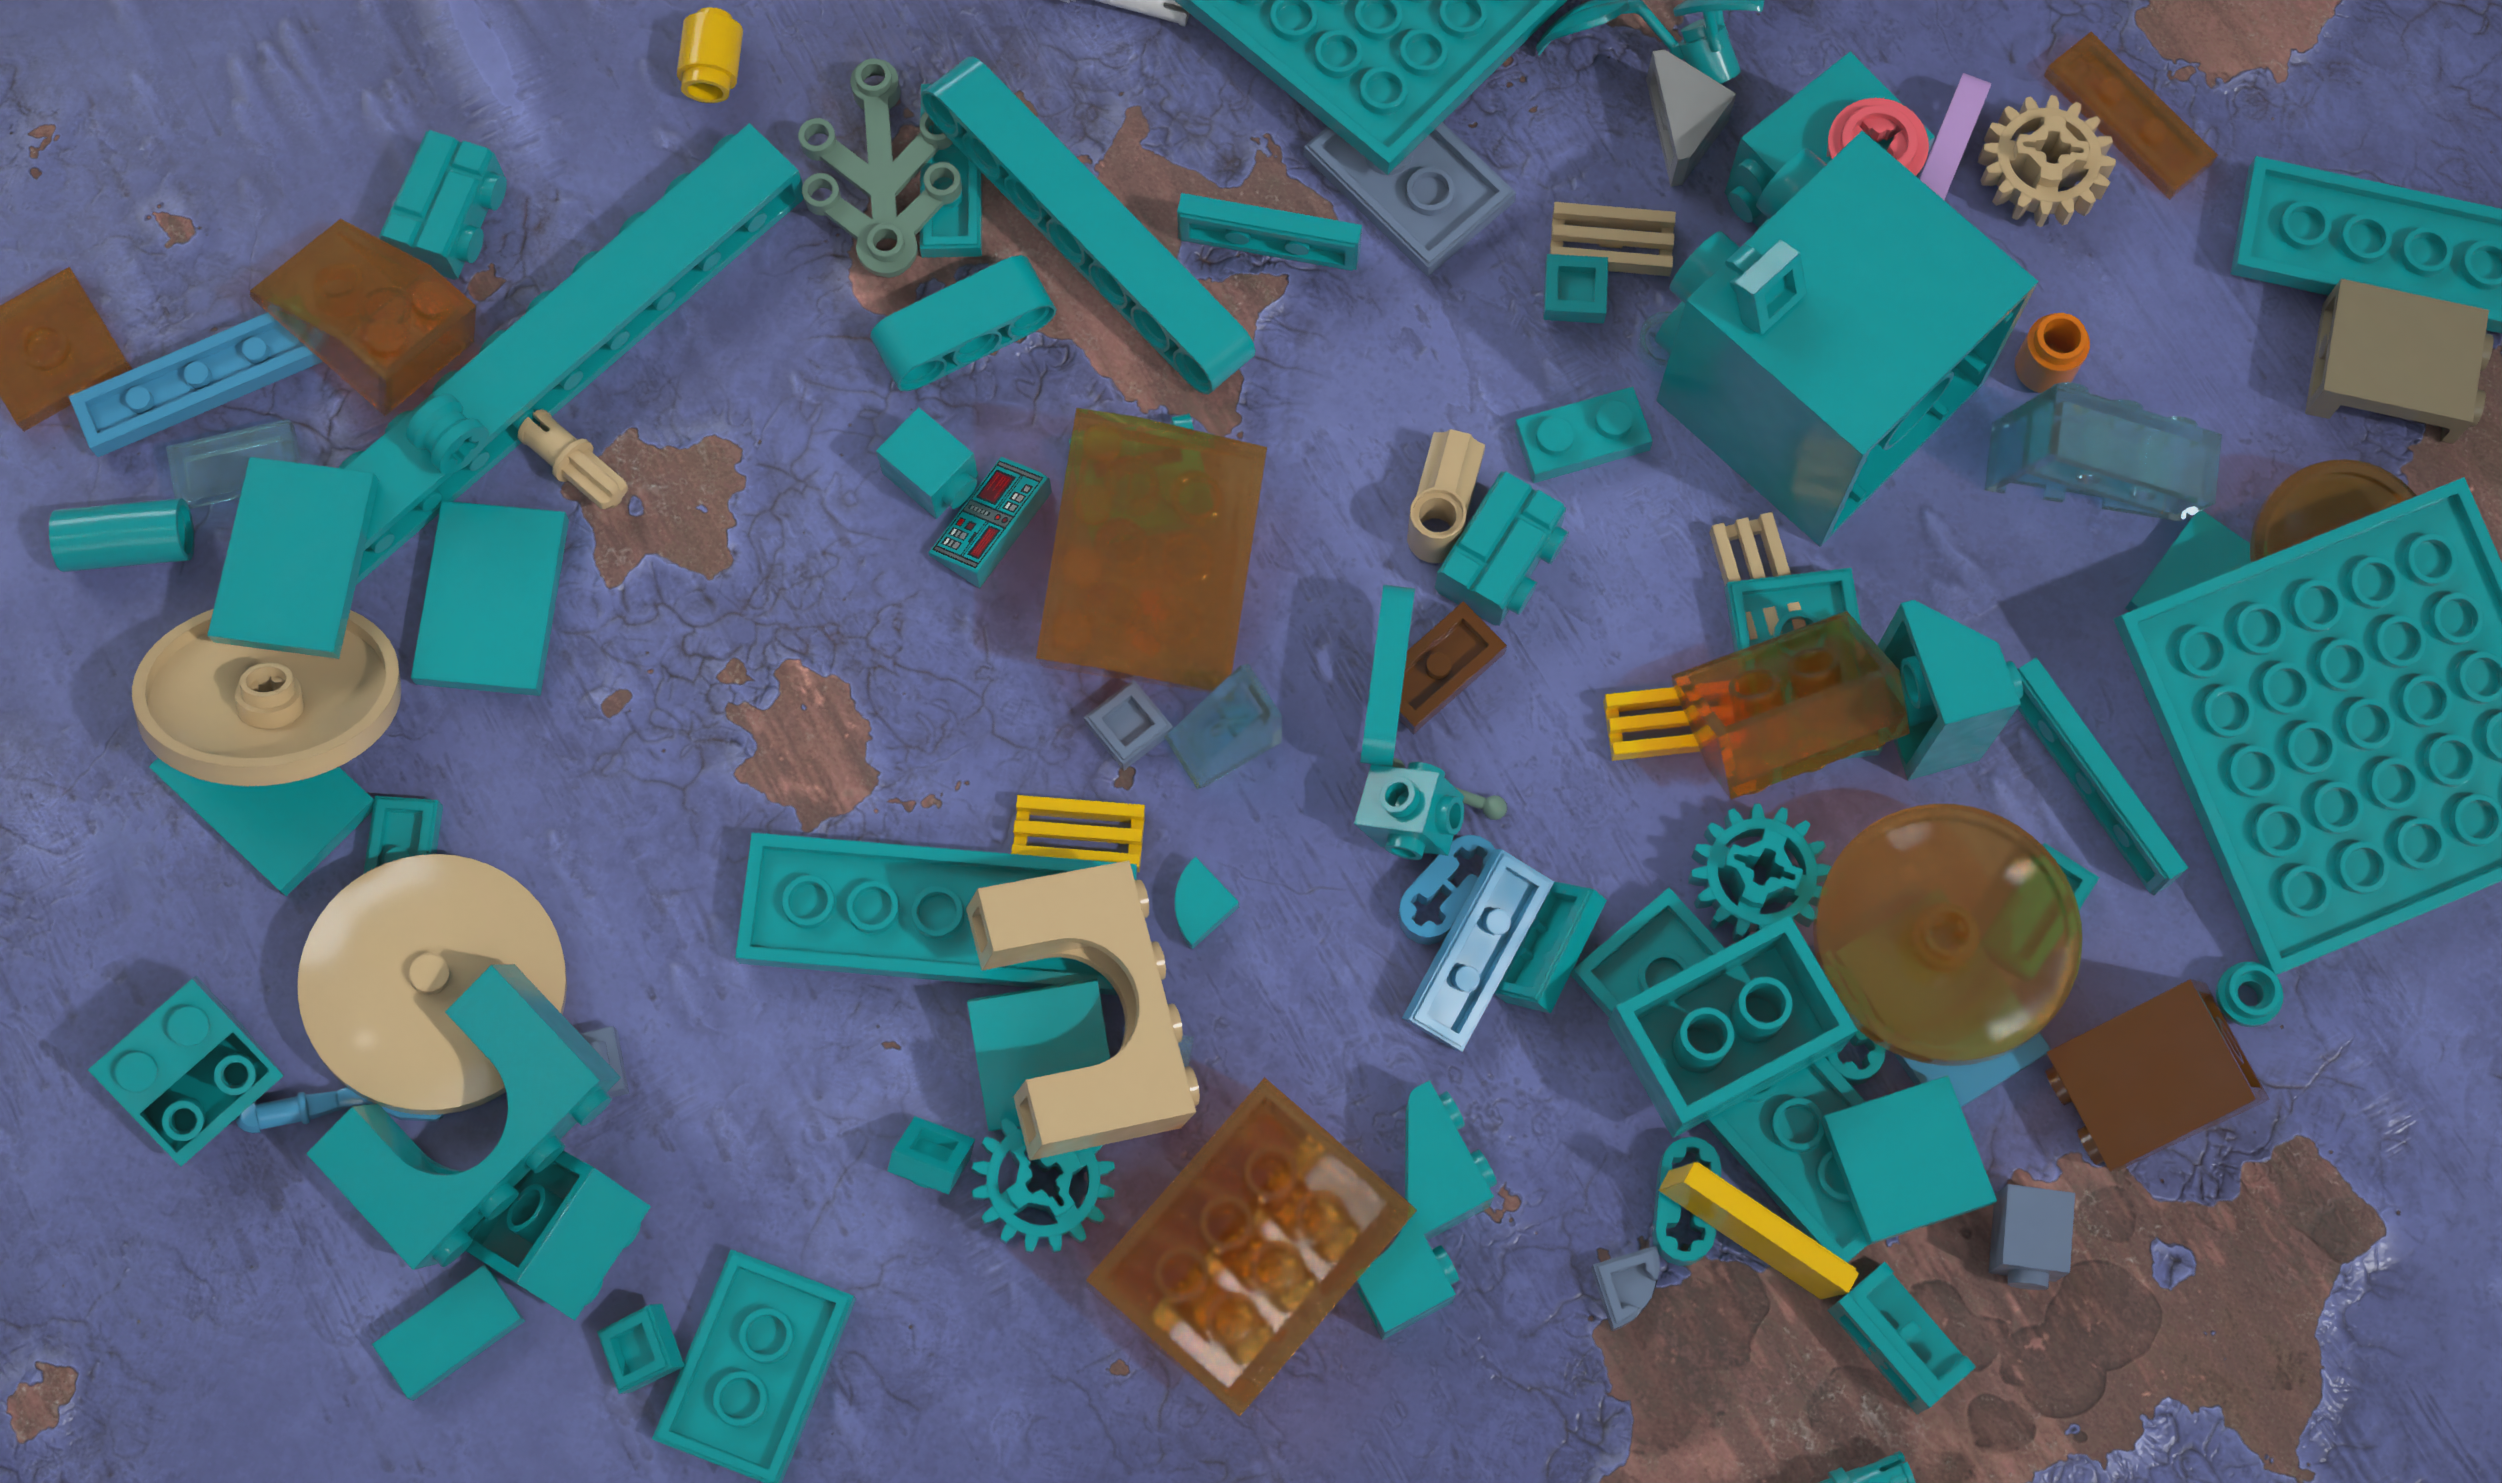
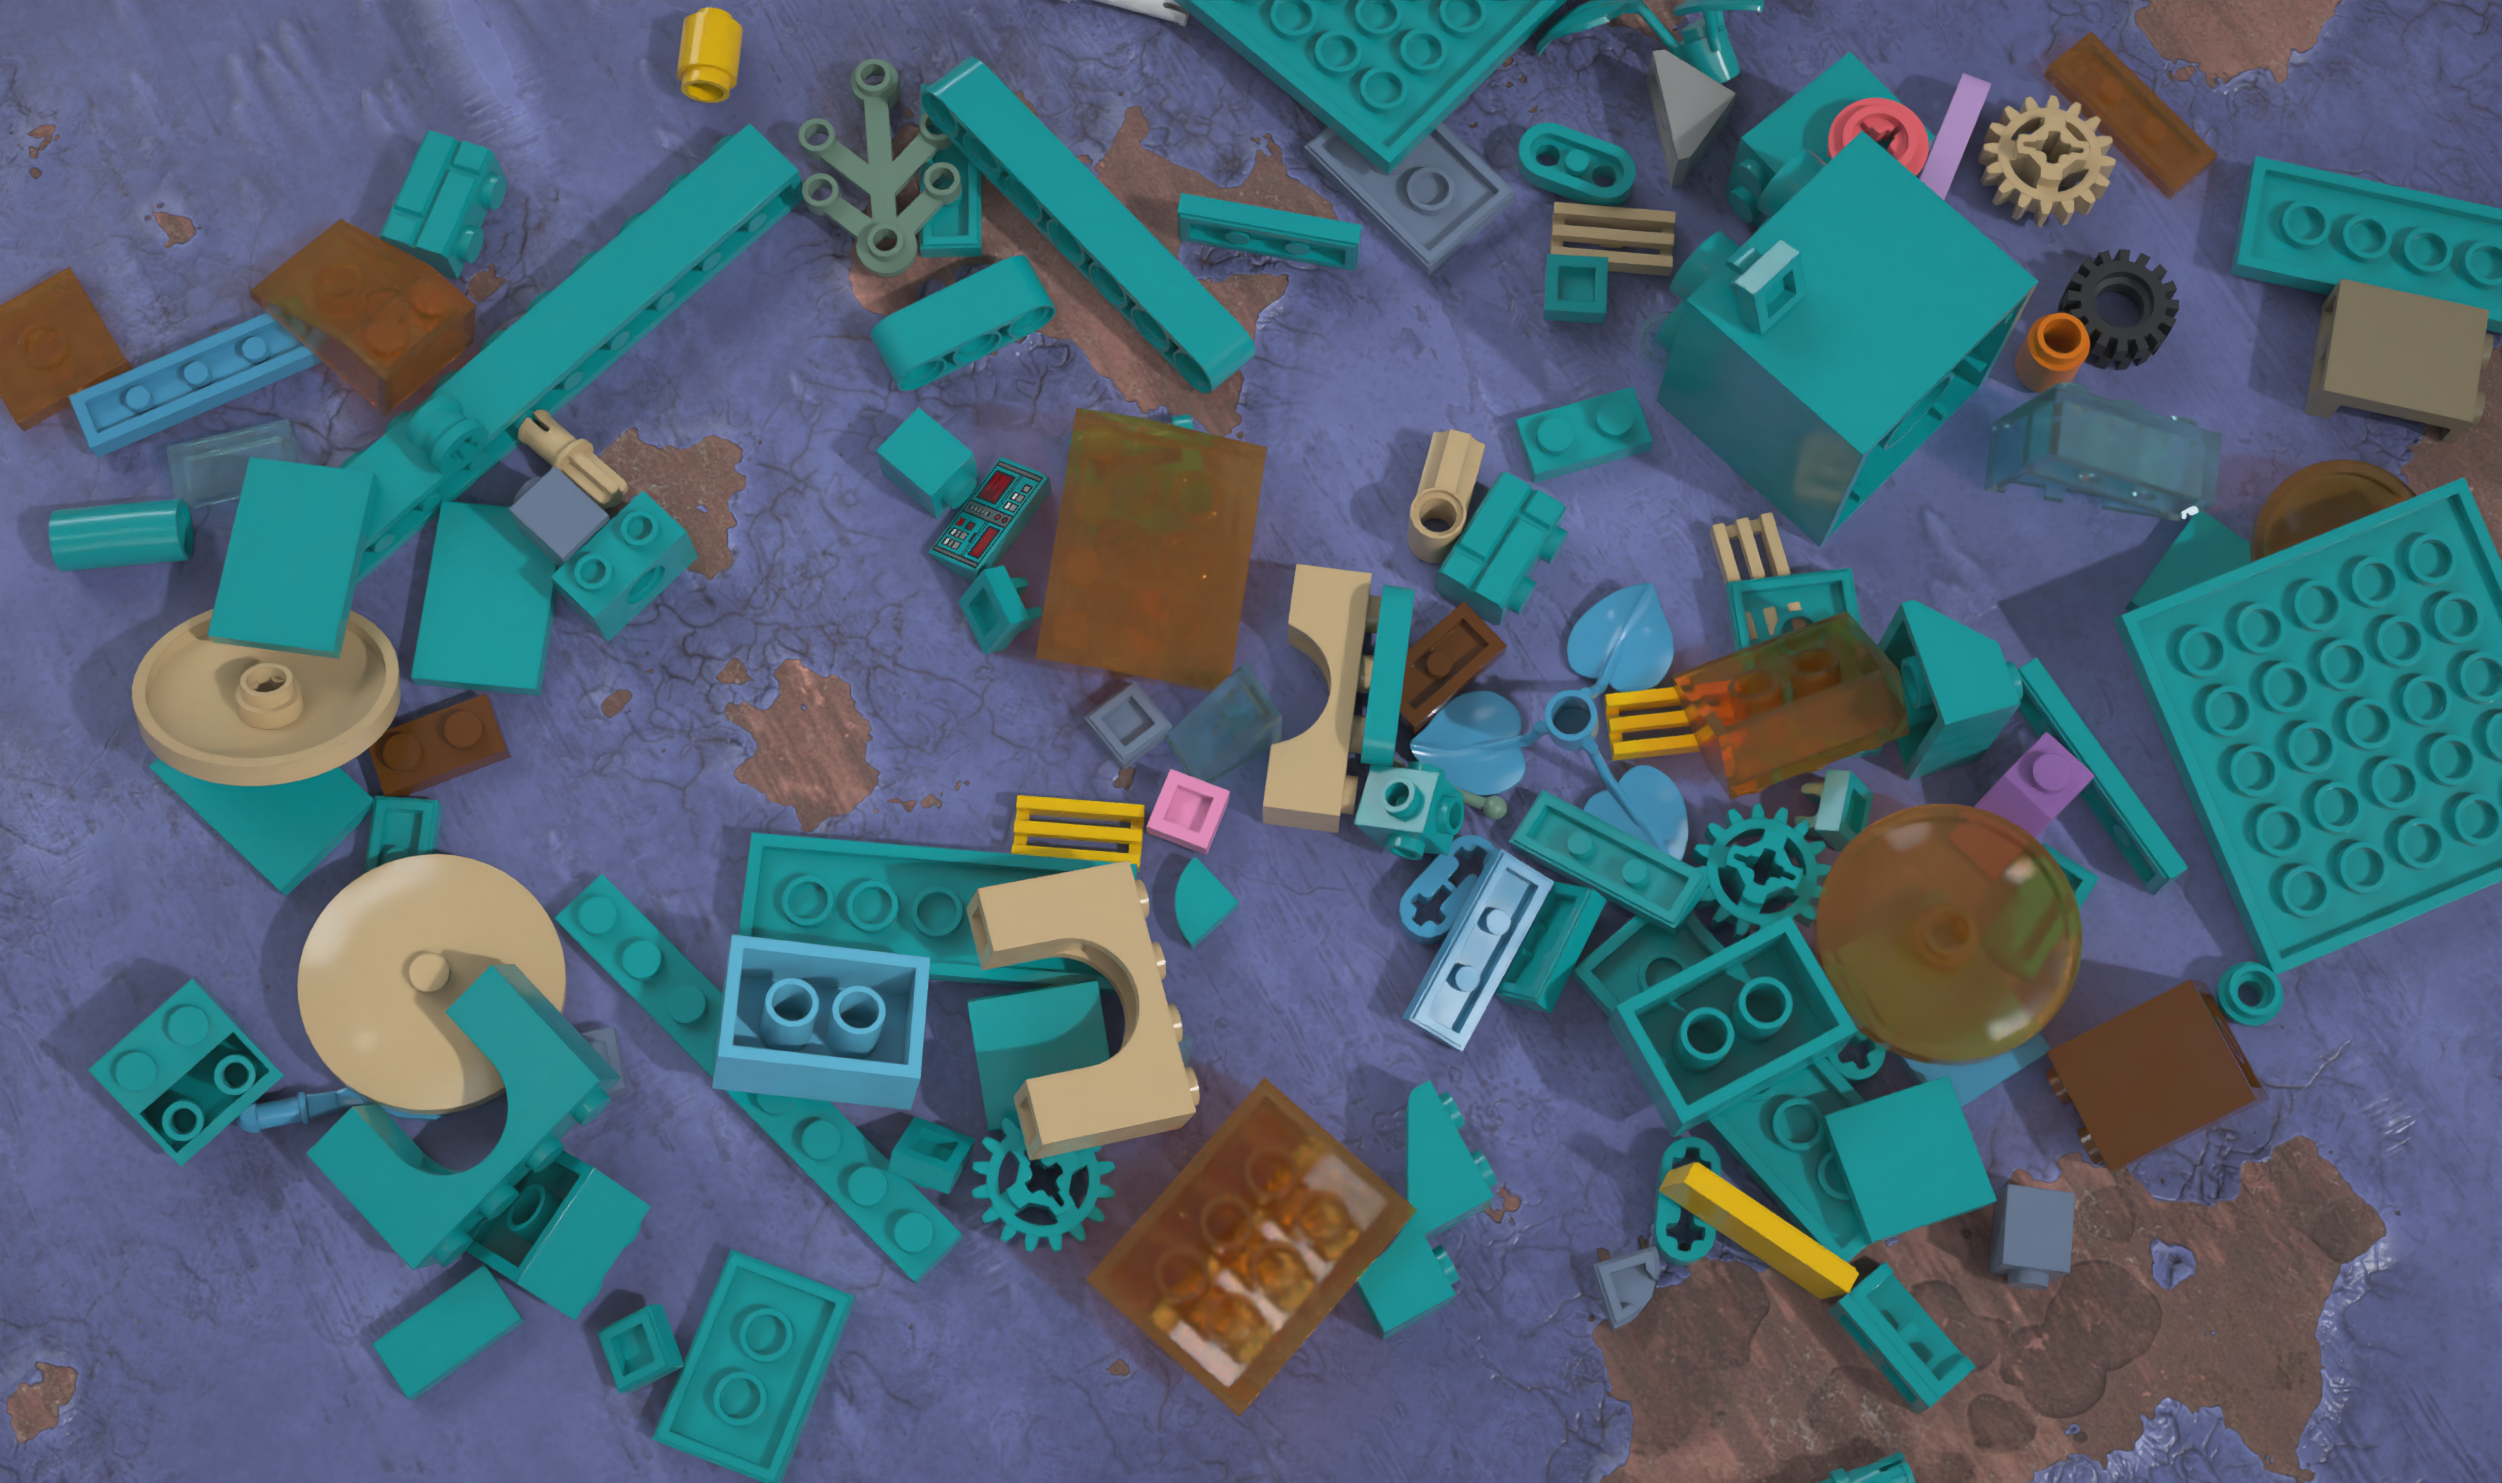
none -> reddish brown plate [368,693,511,798]
none -> sand blue brick [509,466,610,568]
none -> teal brick [550,491,698,642]
none -> teal plate [554,874,964,1285]
none -> medium azure brick [712,934,930,1110]
none -> teal tile [958,565,1043,655]
none -> bright pink plate [1146,769,1230,856]
none -> tan arch [1263,564,1382,833]
none -> dark azure plant [1410,582,1688,861]
none -> teal tile [1509,789,1710,936]
none -> teal plate [1517,122,1636,207]
none -> teal tile [1794,769,1874,854]
none -> medium lavender slope [1945,732,2095,883]
none -> black tyre [2057,249,2179,371]

